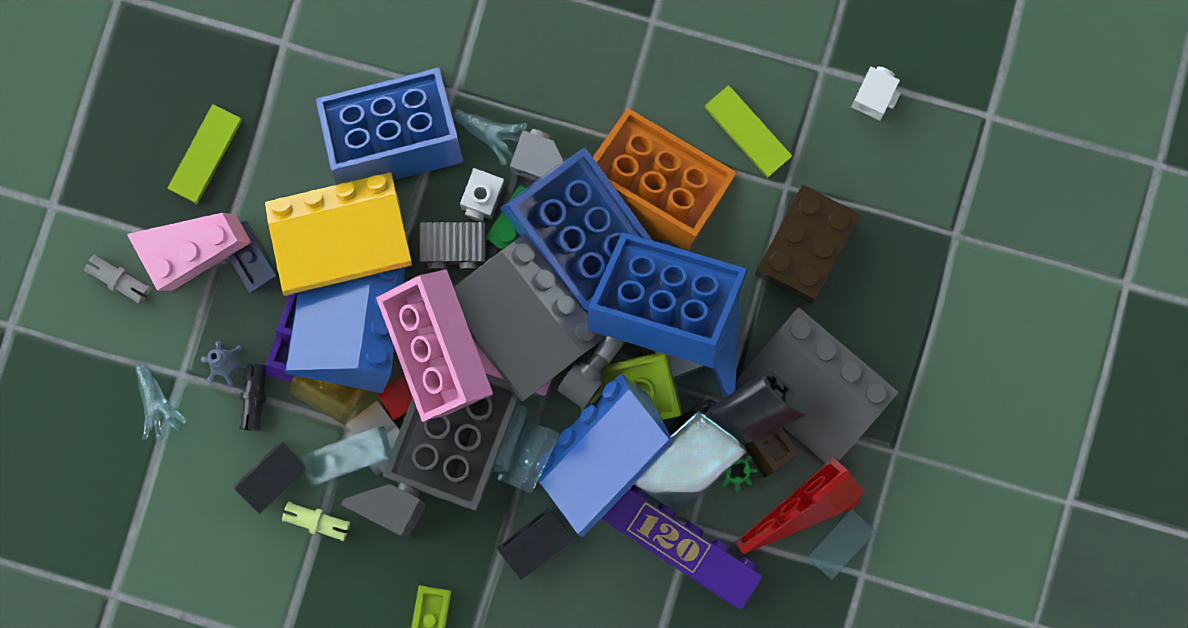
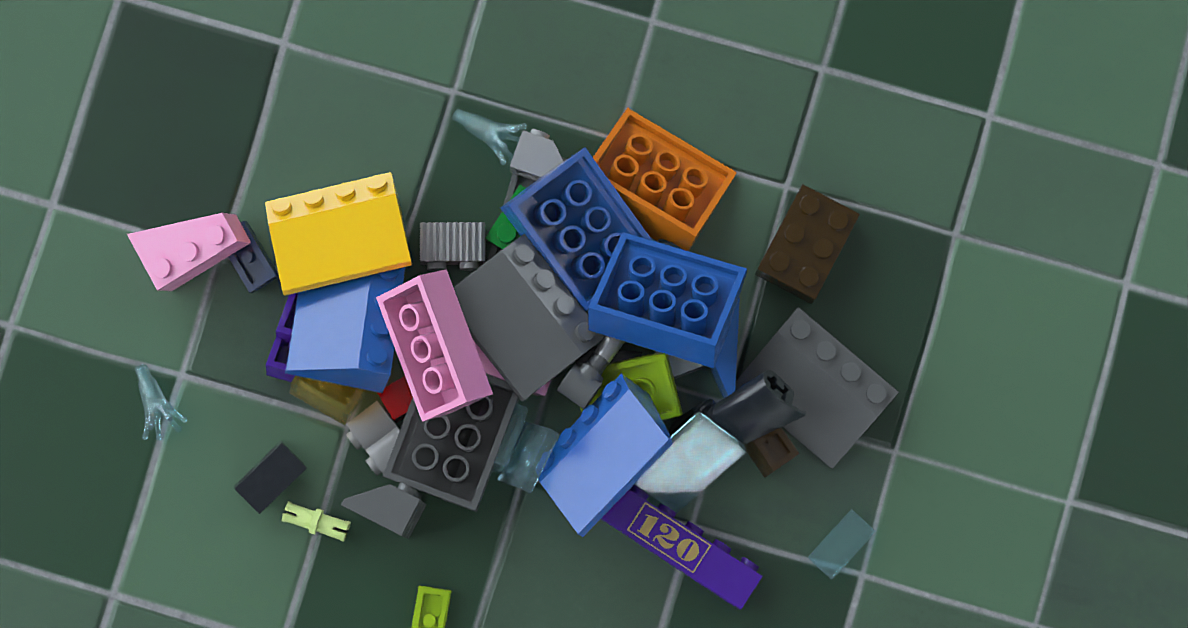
light grey pin [84,254,150,305] -> none
lime tile [167,104,242,204] -> none
sand blue piece [201,341,246,387] -> none
black pin [239,364,266,431] -> none
clear light blue tile [301,426,393,486] -> none
blue slope [316,67,464,185] -> none
white brick [460,168,505,222] -> none
black hinge [497,508,573,580] -> none
lime tile [704,85,792,179] -> none
green gear [716,451,757,492] -> none
red wedge [735,458,865,554] -> none
white brick [851,67,901,121] -> none

